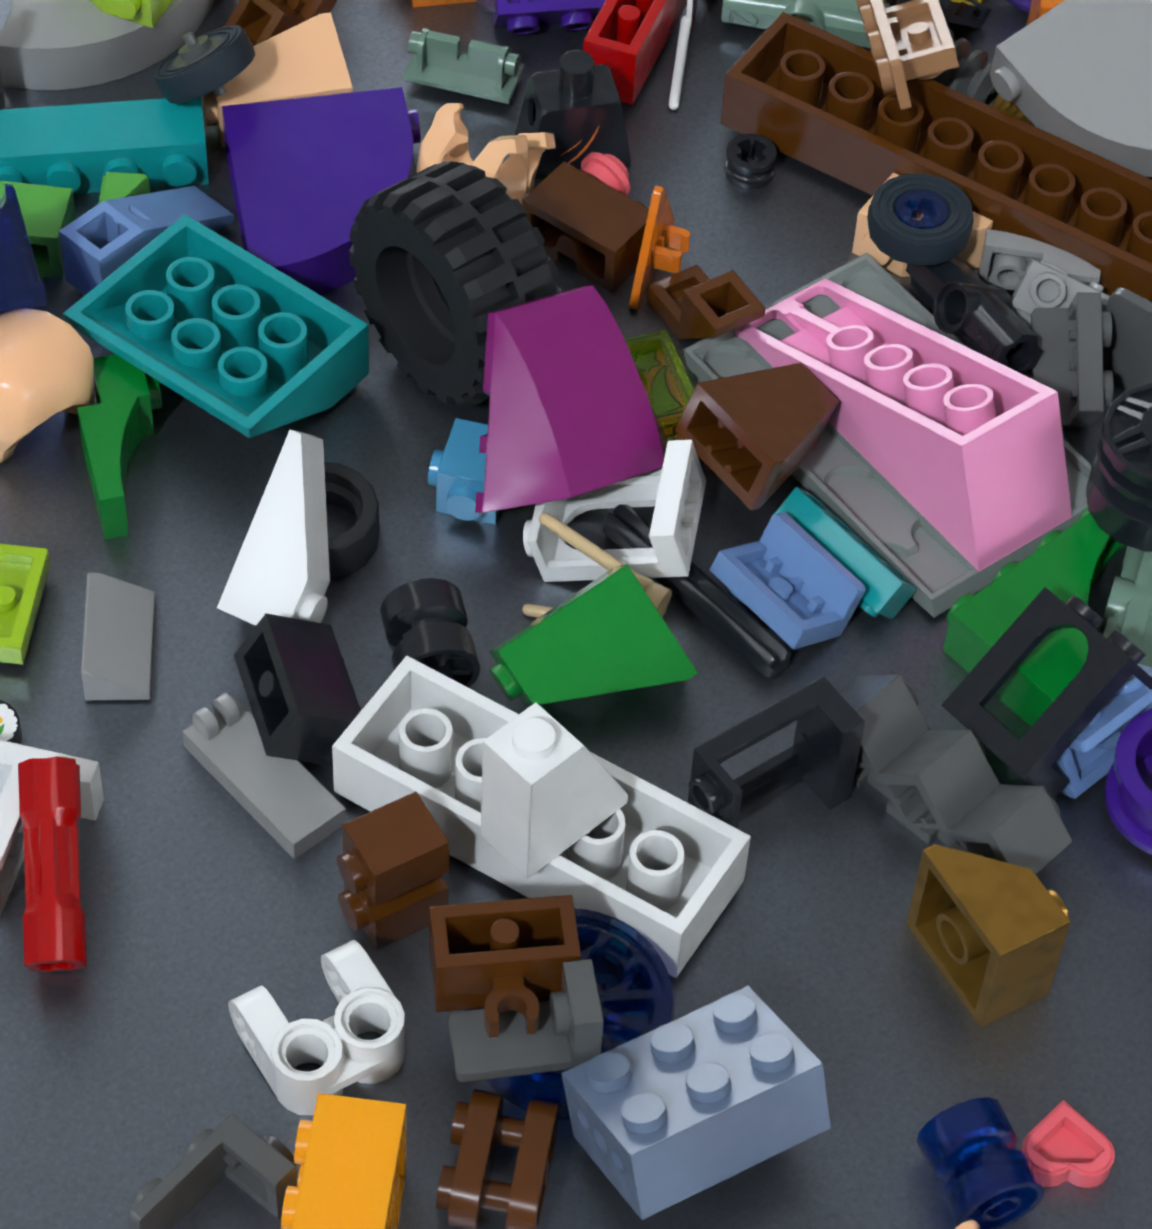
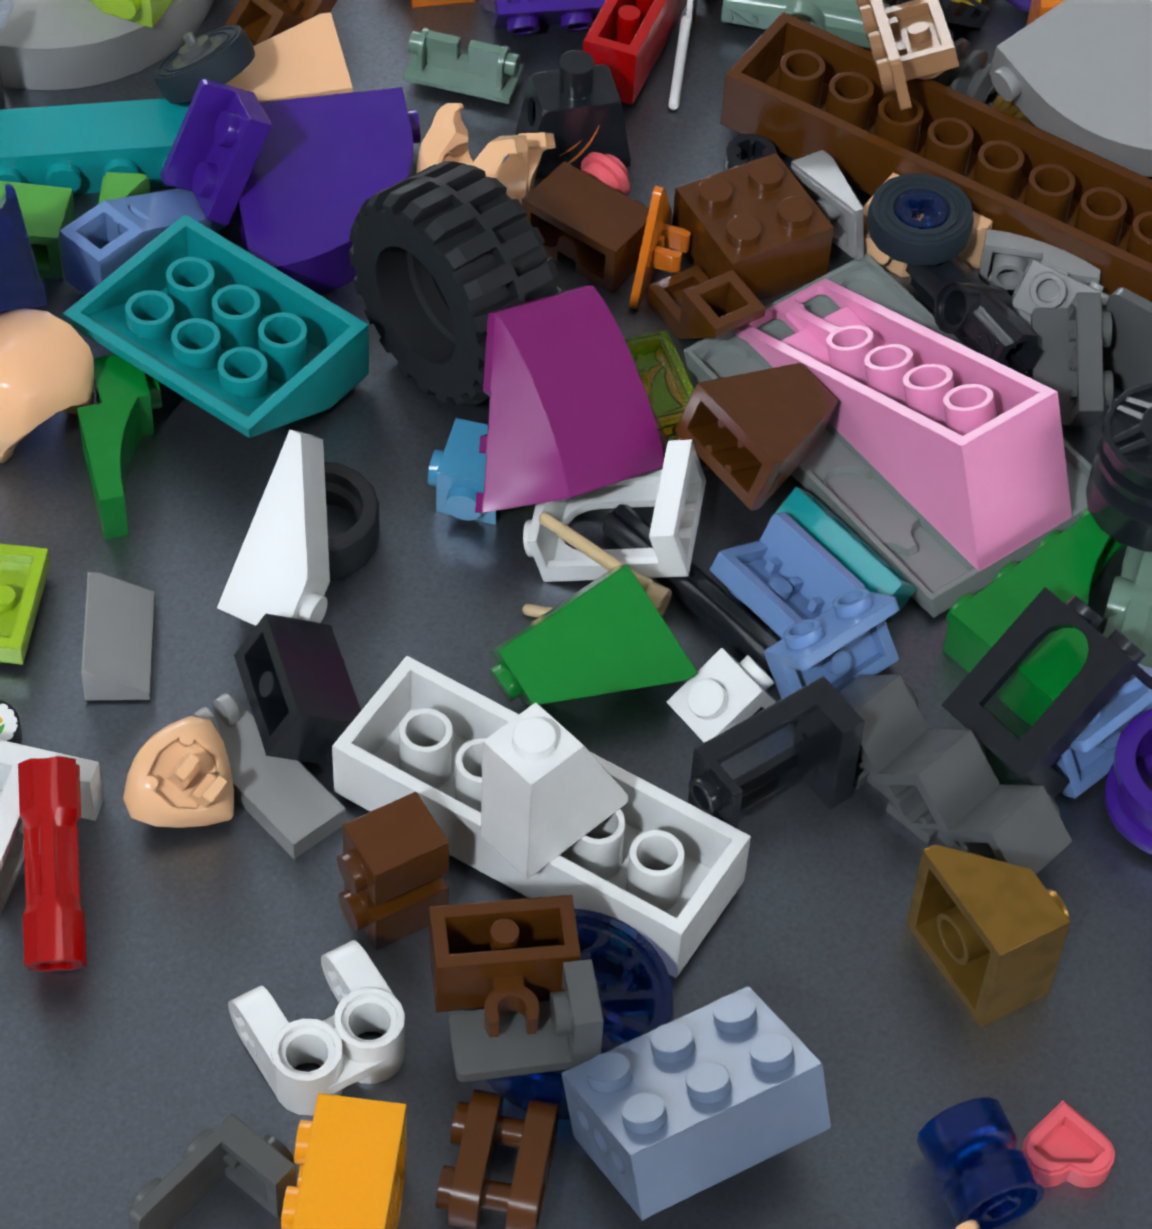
black wheel [380,578,480,688] -> none
none -> light nougat piece [123,716,234,828]
none -> dark purple bracket [160,79,272,225]
none -> white bracket [667,648,777,743]
none -> reddish brown brick [672,153,834,301]
none -> medium blue bracket [763,588,900,699]
none -> light grey slope [790,150,864,261]

